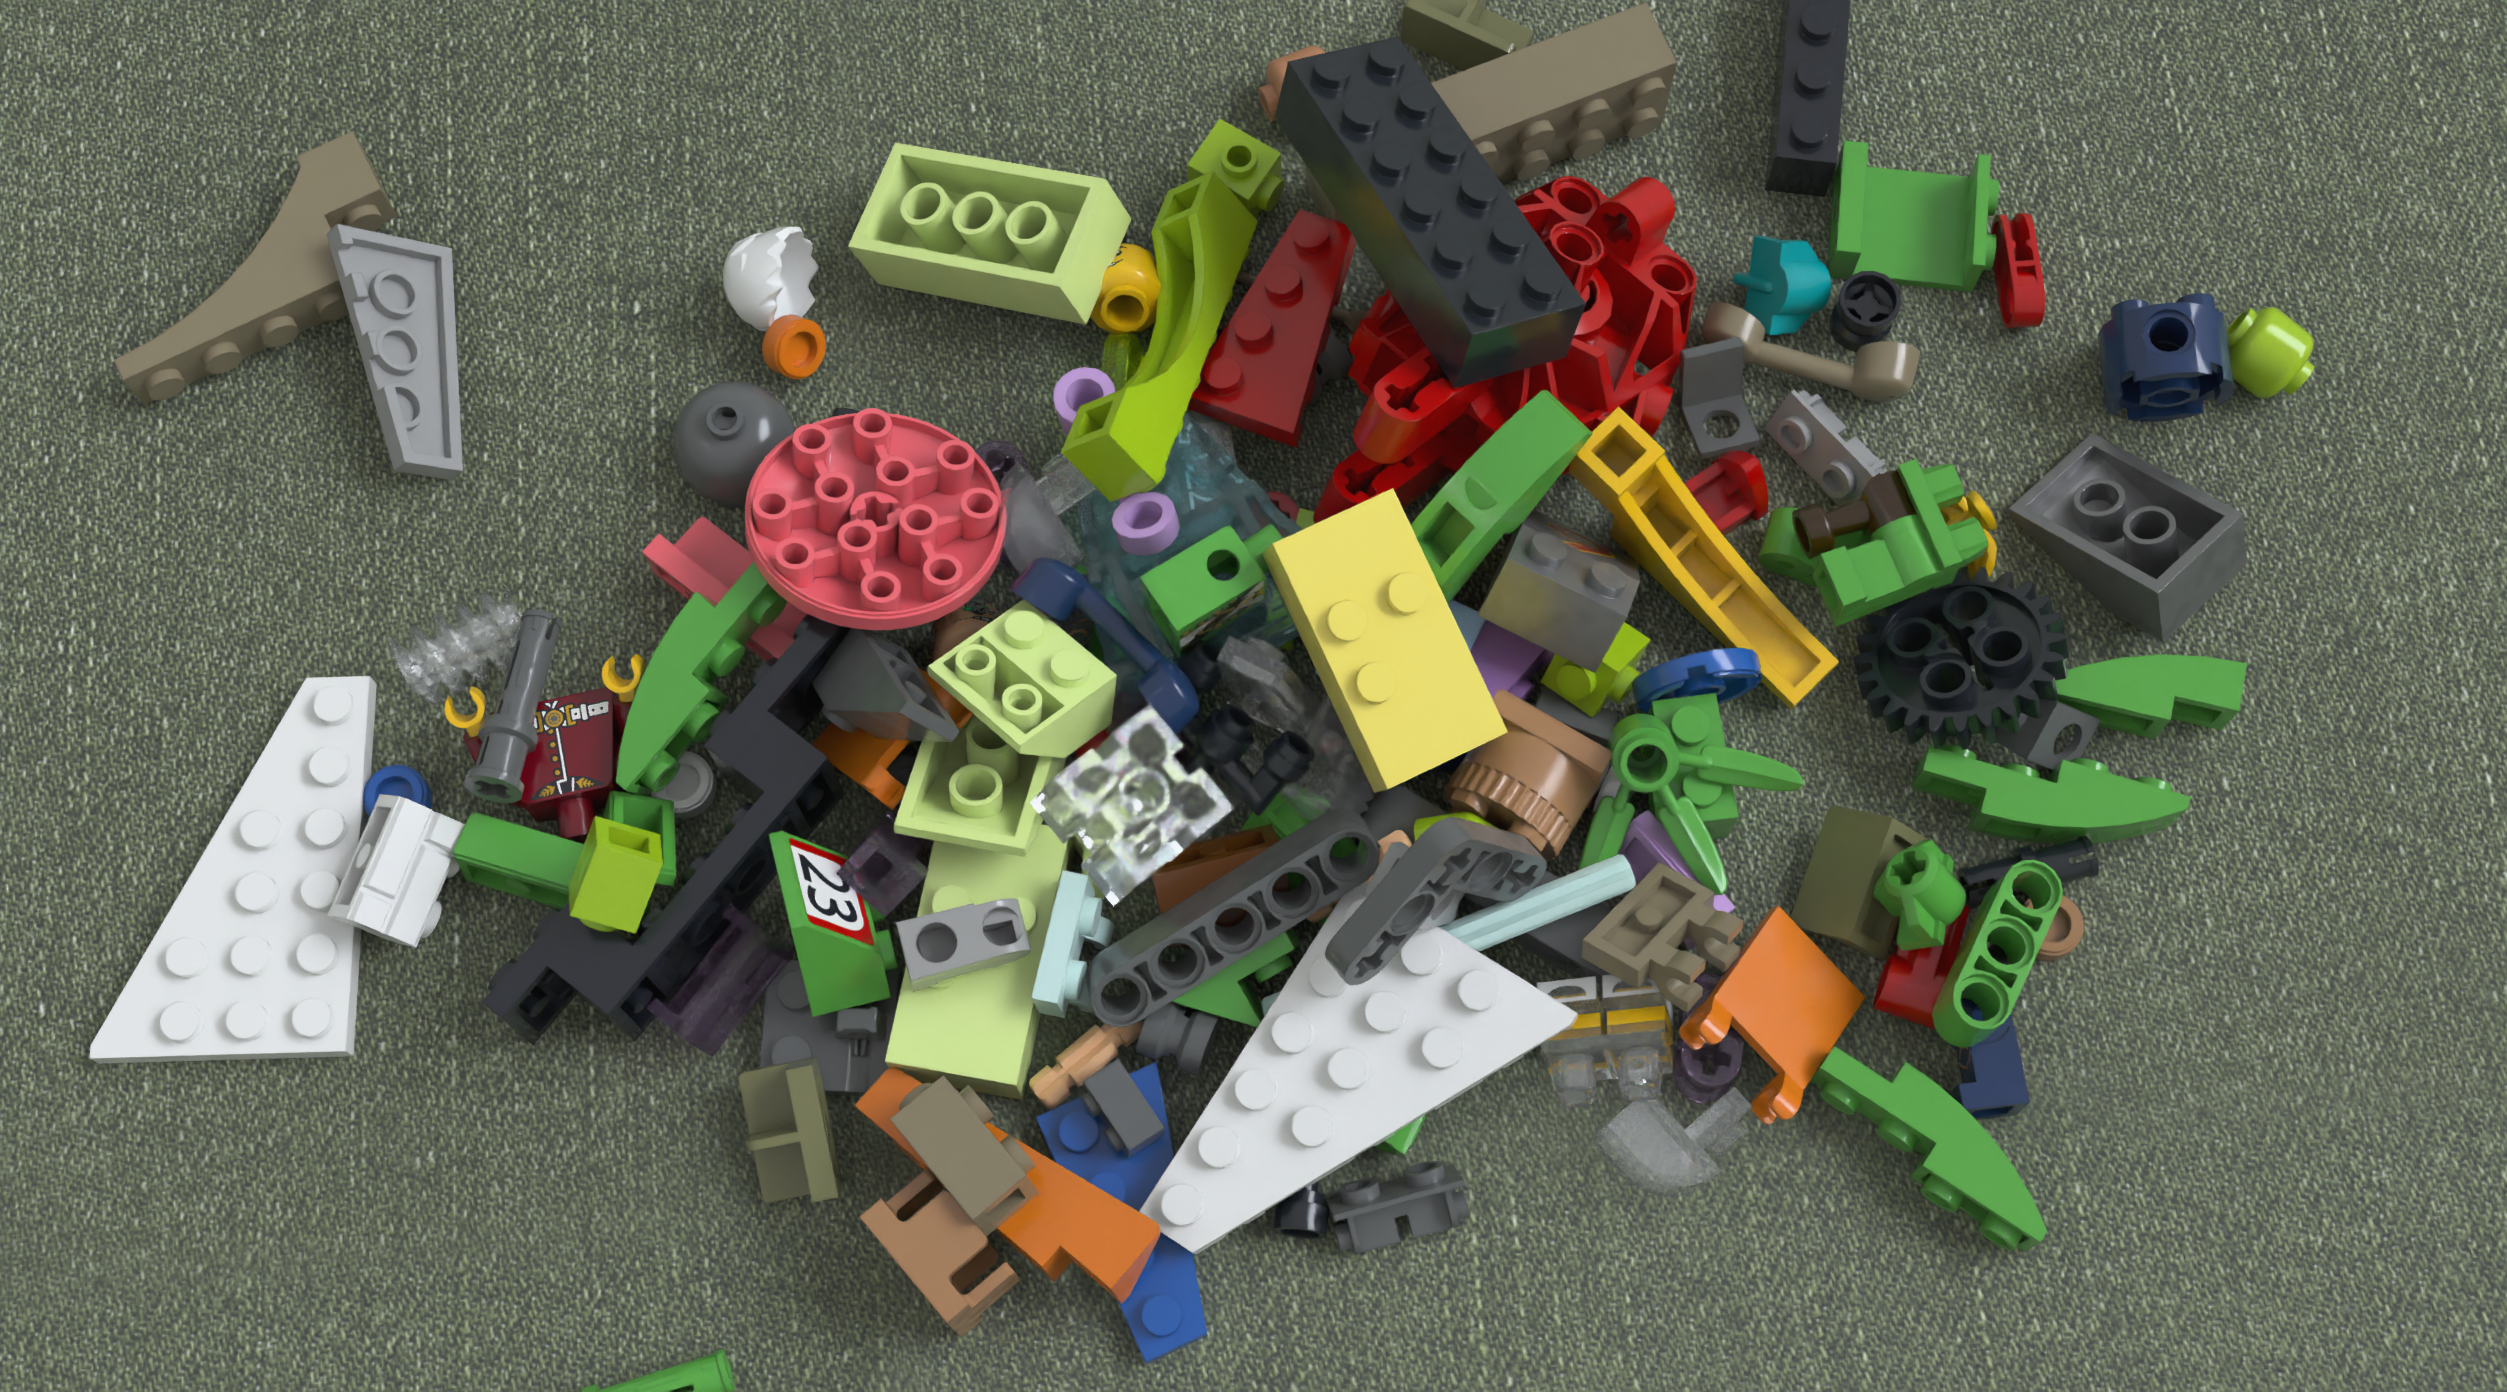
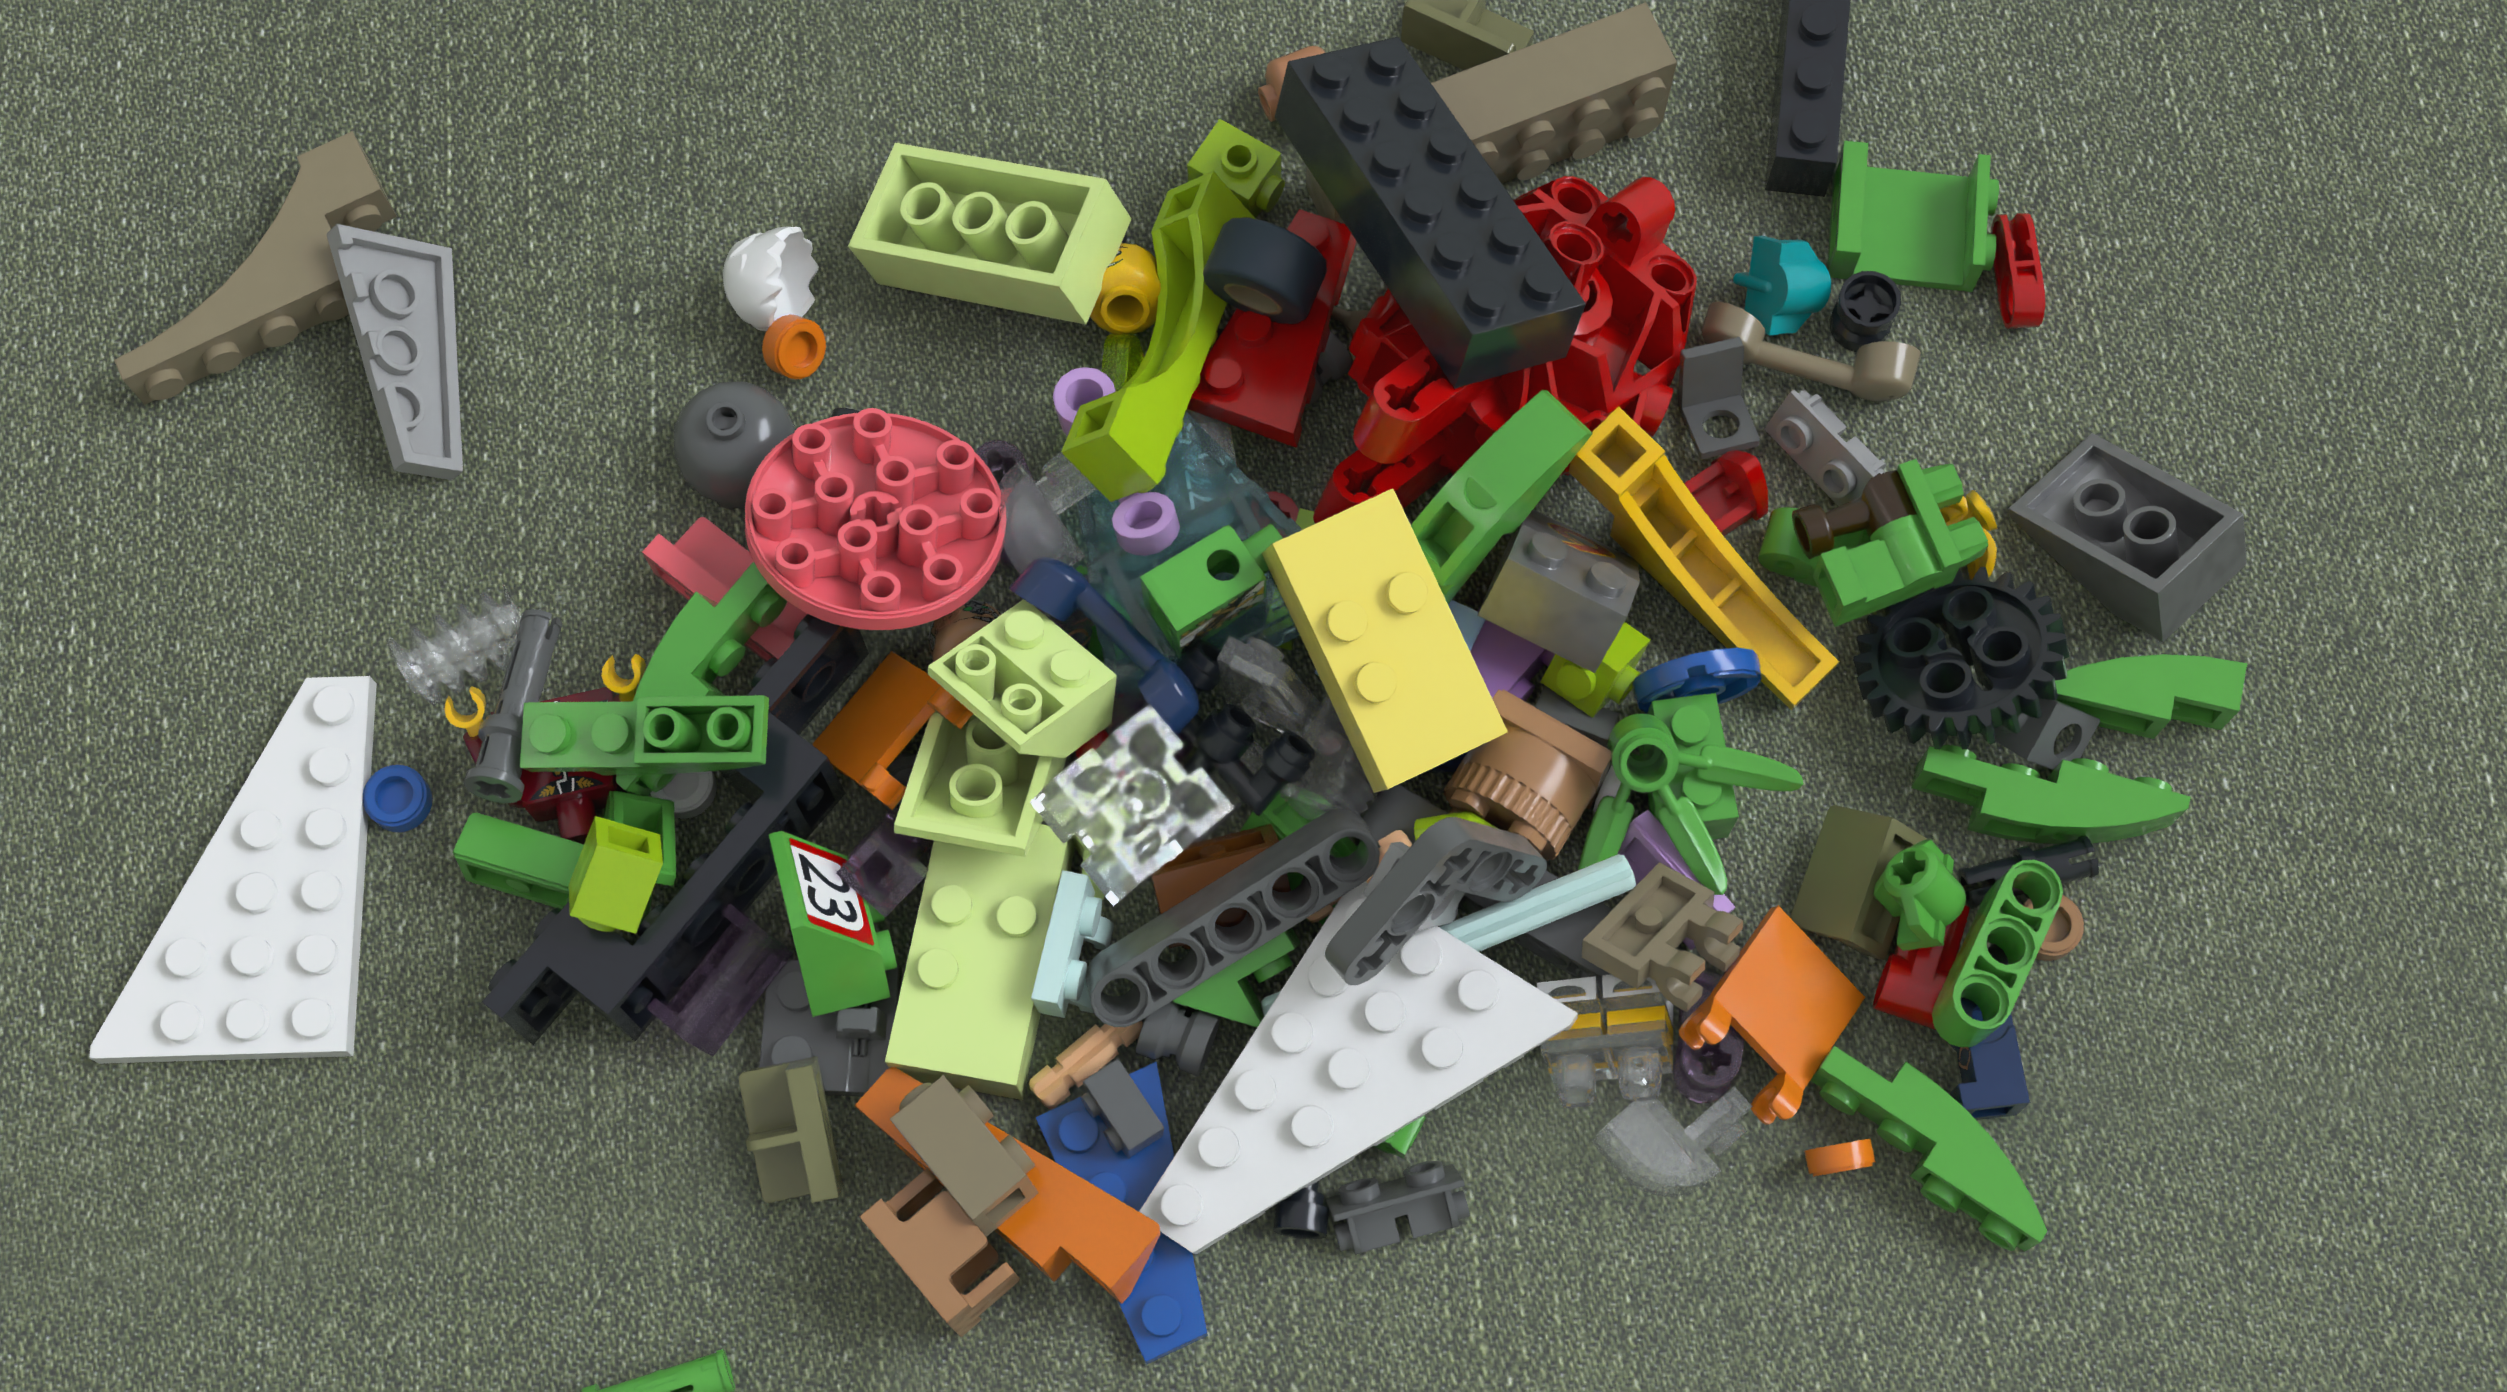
white brick [328,794,465,947] -> none
dark grey slope [812,628,960,742] -> none
light grey leg [896,898,1031,992] -> none
dark blue brick [2097,293,2235,422] -> none
lime head [2227,307,2315,399] -> none
none -> bright green slope [520,695,769,775]
none -> black wheel [1203,218,1327,324]
none -> orange tile [1804,1139,1875,1177]

